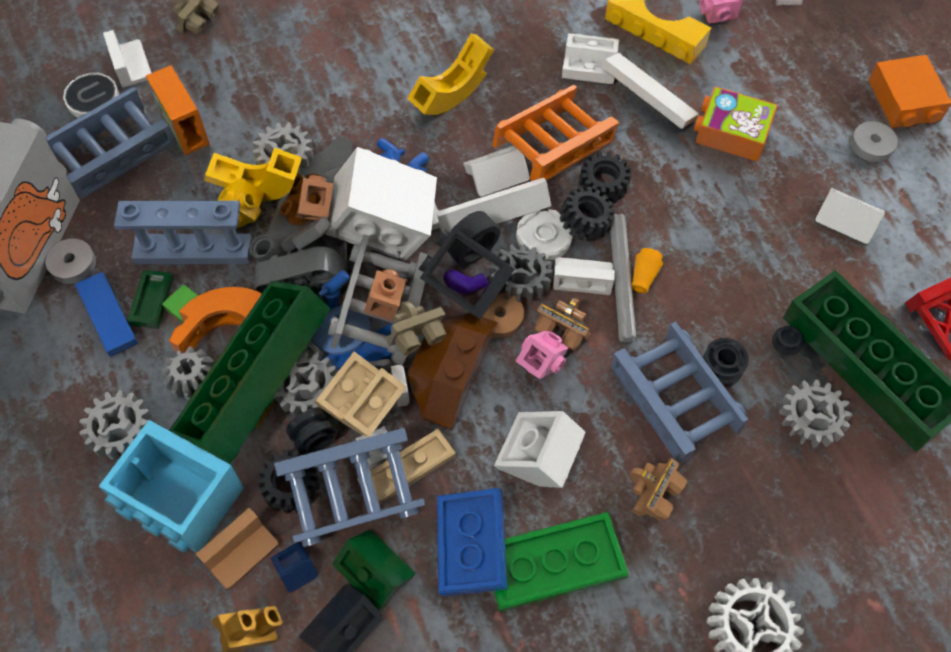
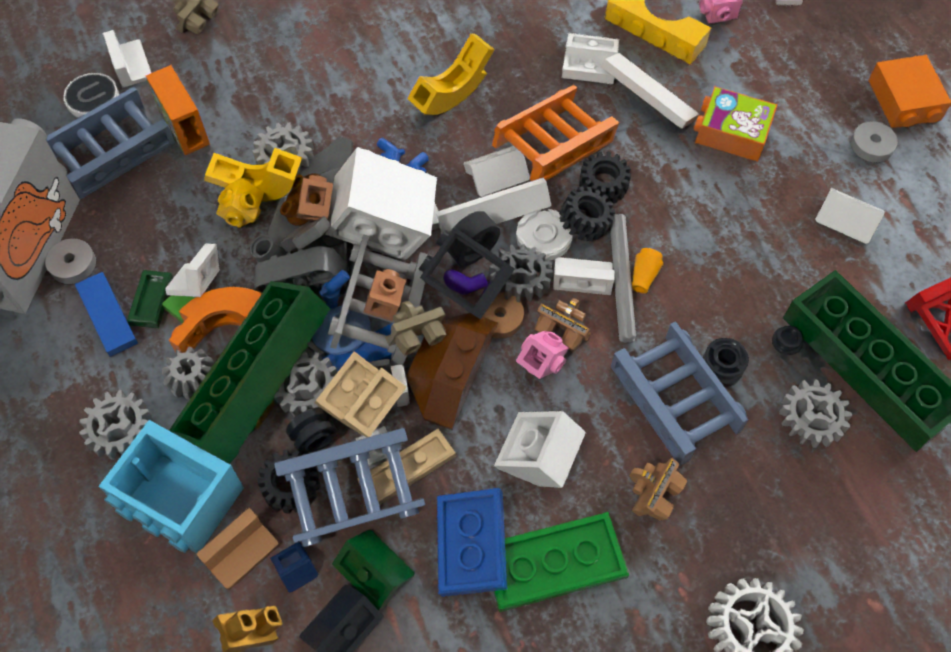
sand blue fence [114,201,252,264] -> none
none -> white panel [165,244,219,297]

